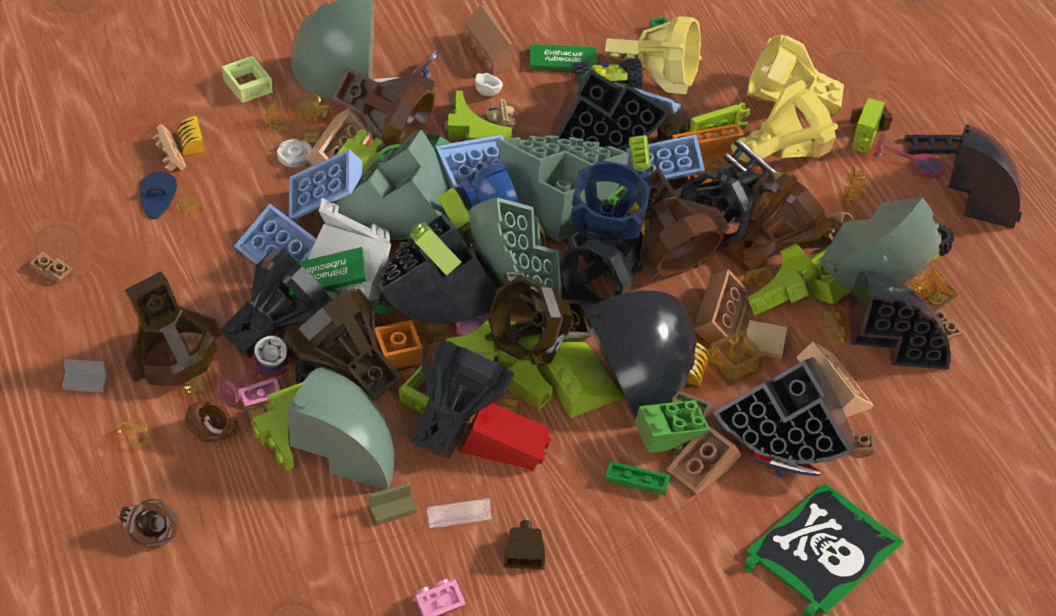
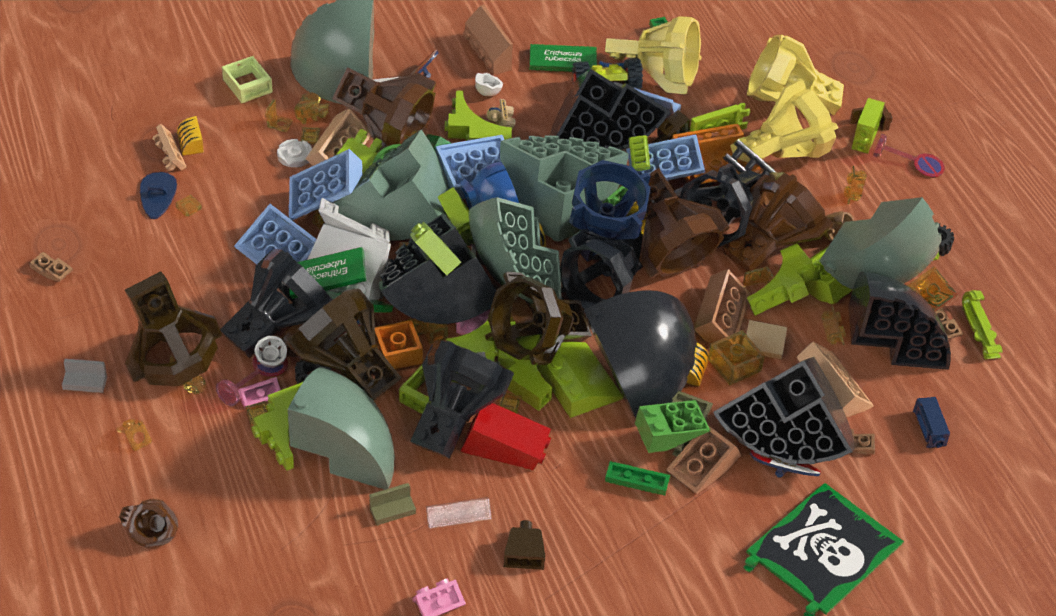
reddish brown helmet [185,401,239,443] -> none
black bar [904,135,962,153] -> none
black brick [948,124,1022,229] -> none
none -> dark blue window [913,397,950,448]
none -> lime piece [962,290,1003,359]

